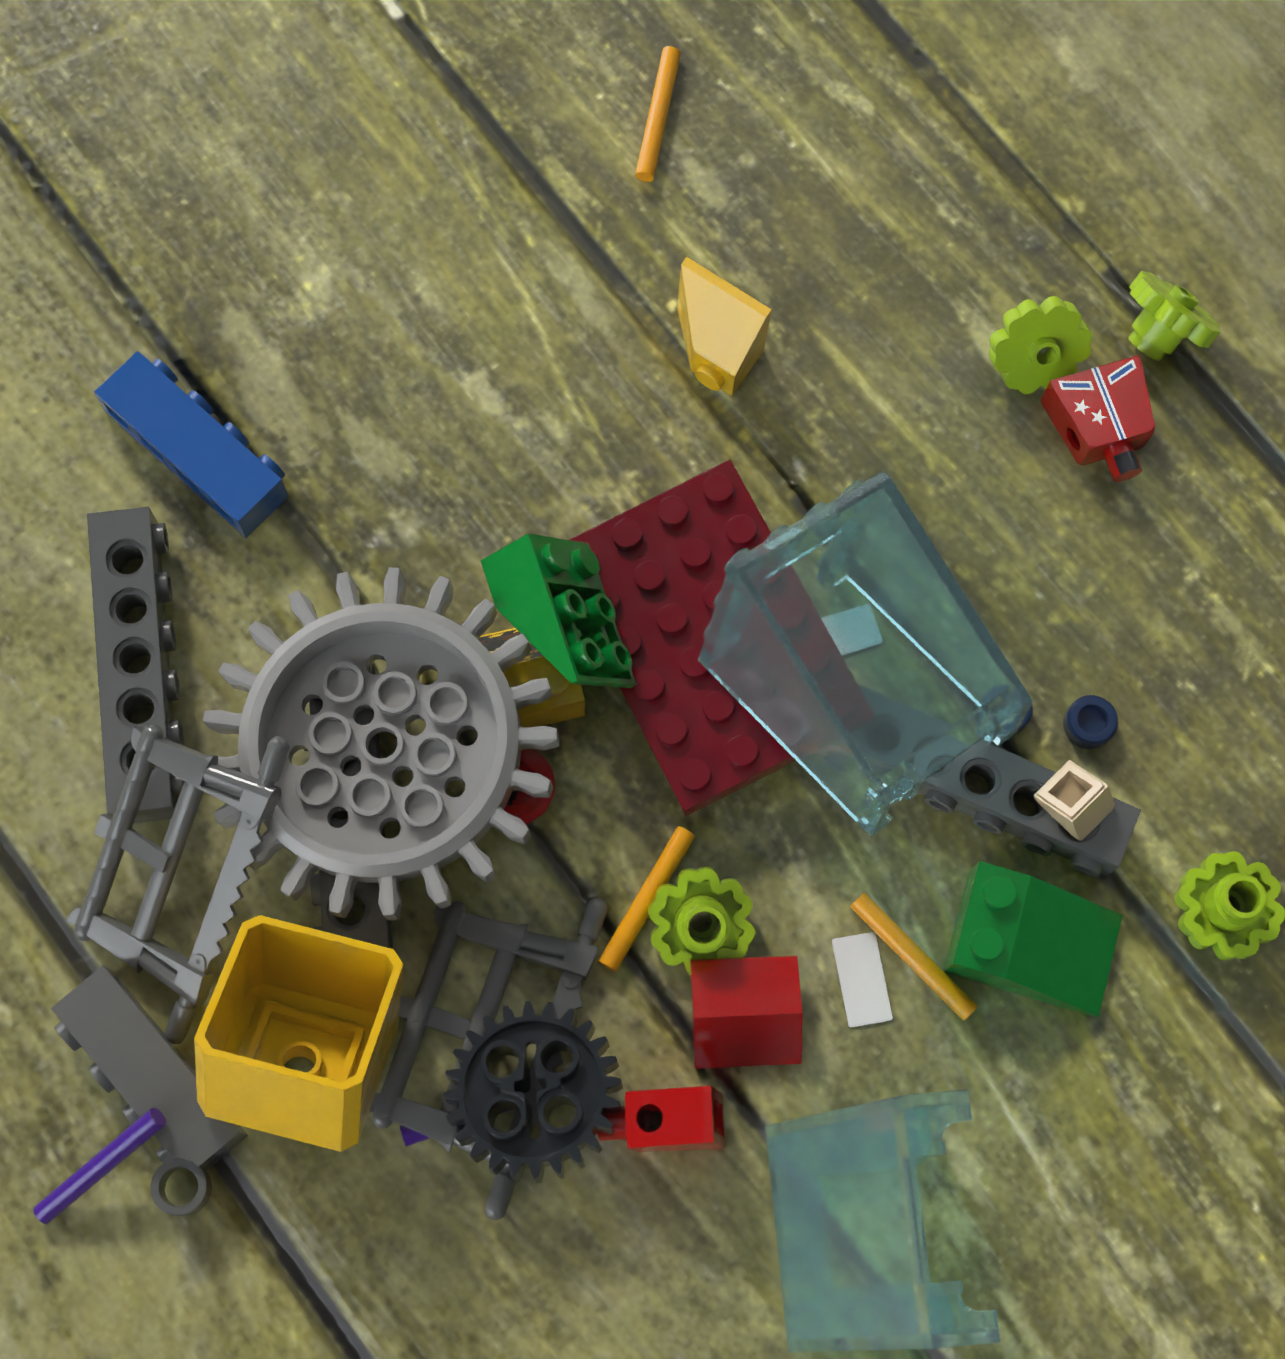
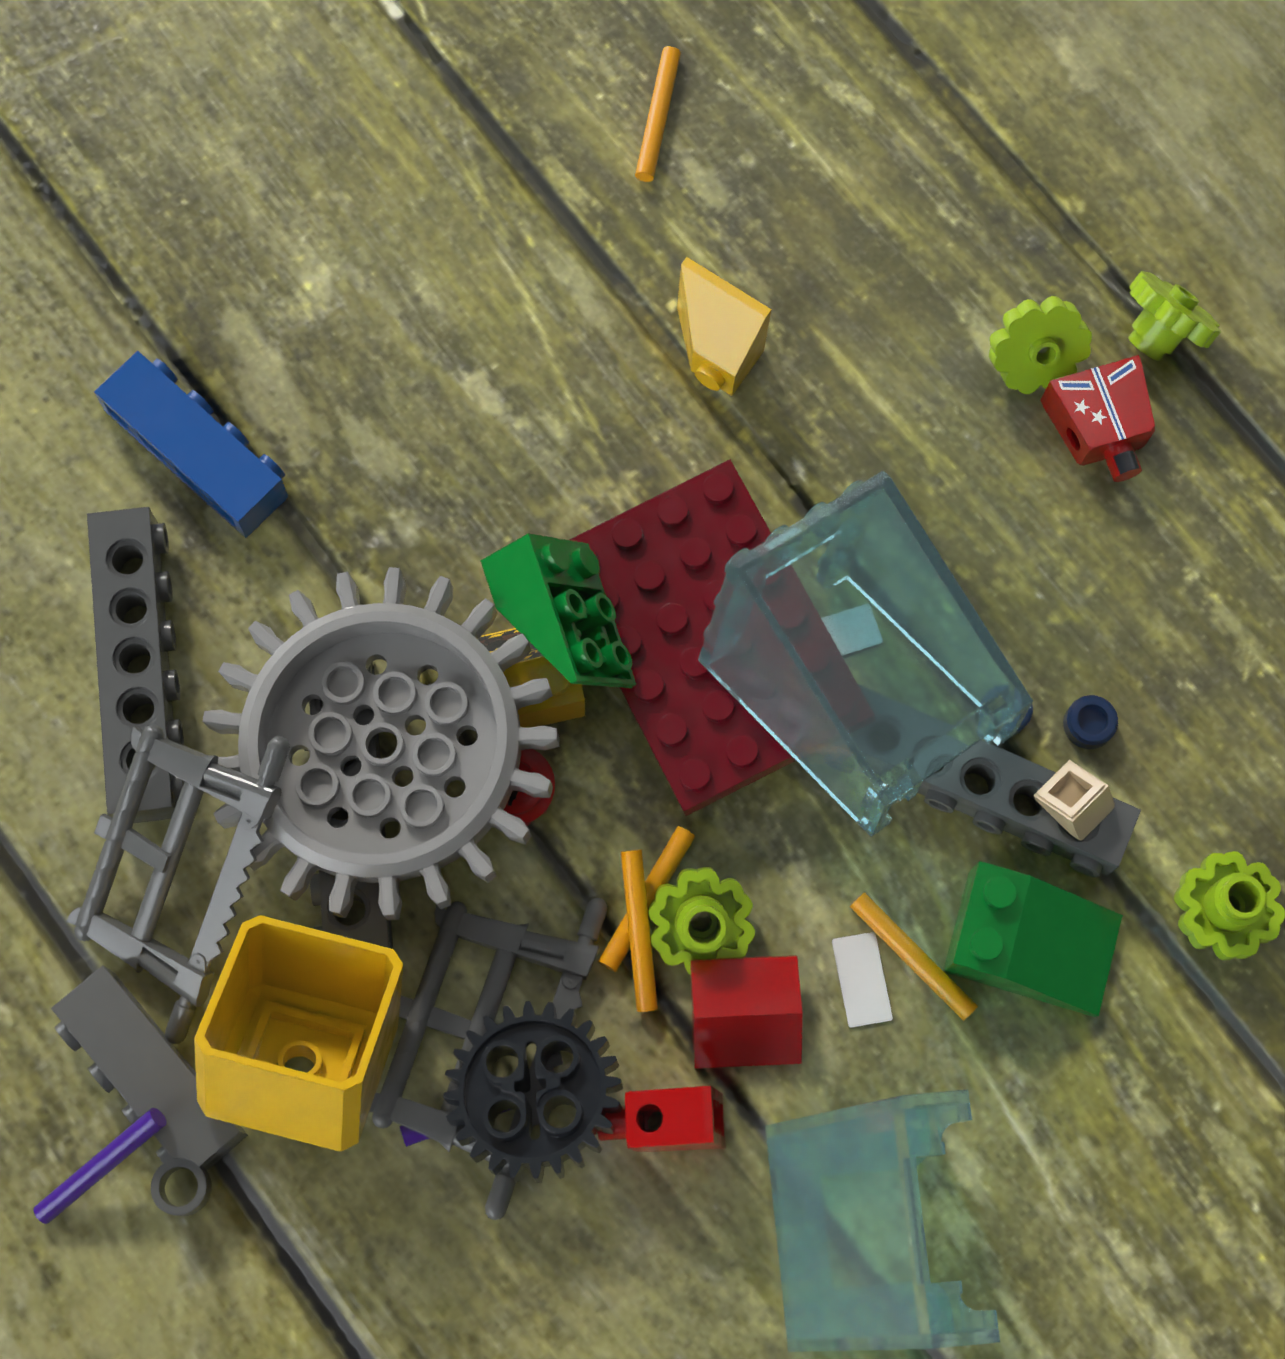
none -> light orange bar [621,849,658,1012]

